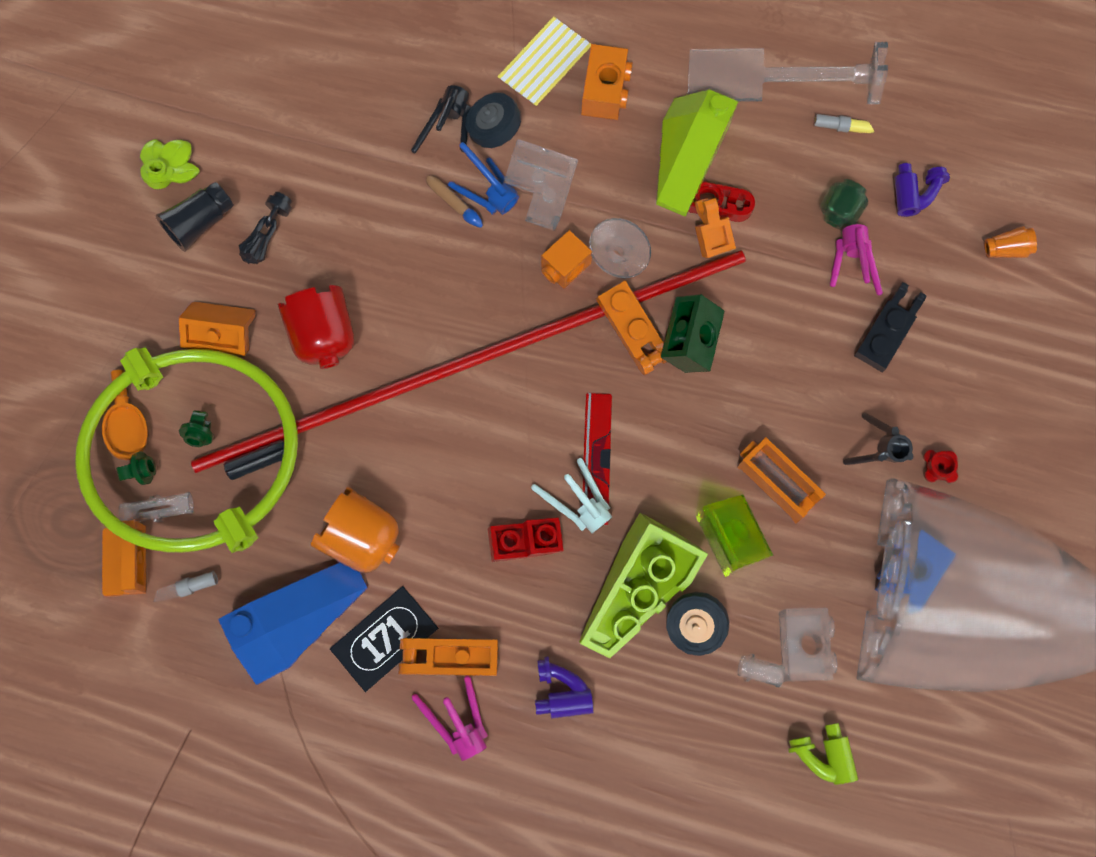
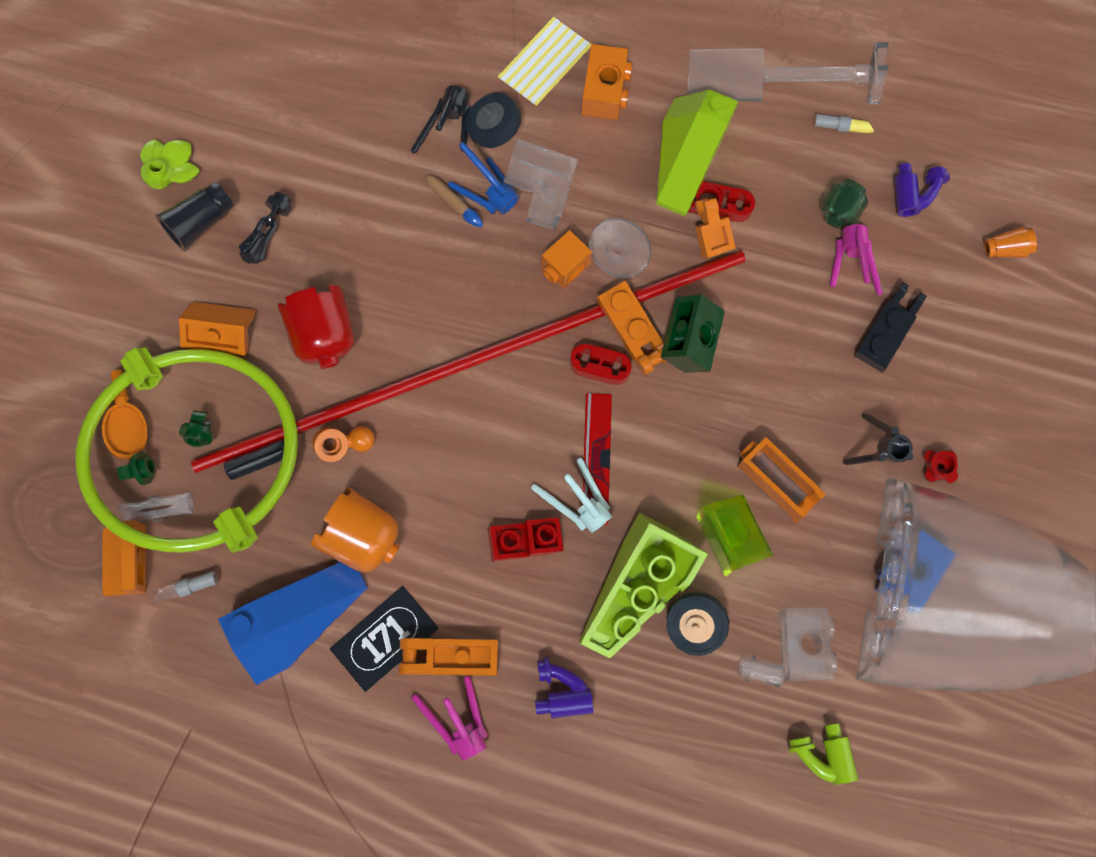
none -> orange plate [312,426,375,462]
none -> red beam [570,344,632,385]

